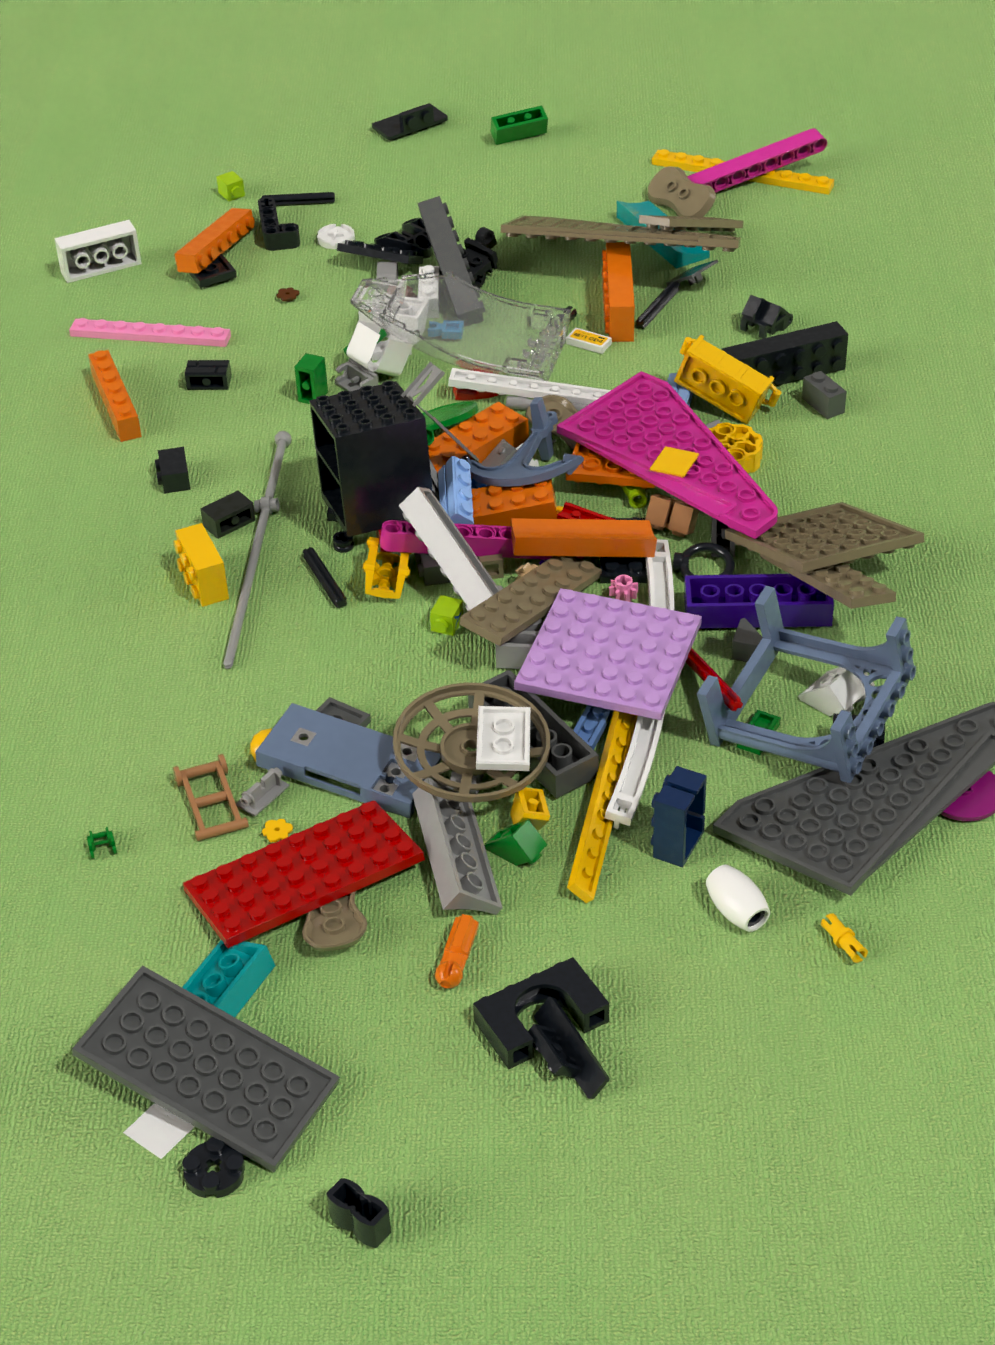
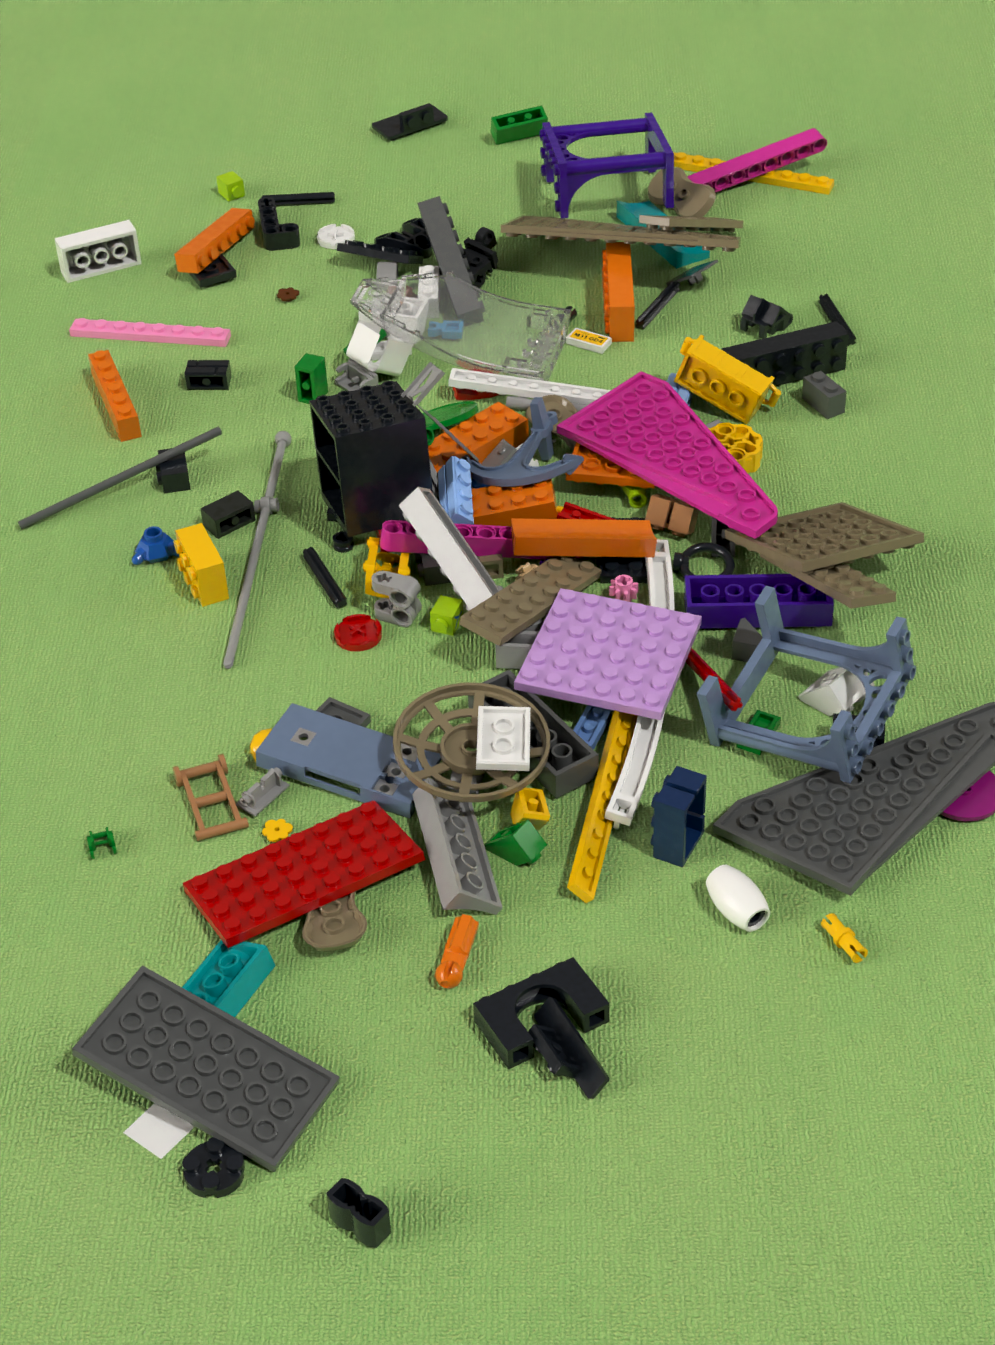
yellow window [650,446,699,478] -> none
none -> dark grey piece [18,426,222,529]
none -> blue rock [132,526,180,565]
none -> red tile [334,614,382,652]
none -> light grey piece [371,571,422,627]
none -> dark purple arch [539,112,674,219]
none -> black axle [818,294,856,346]

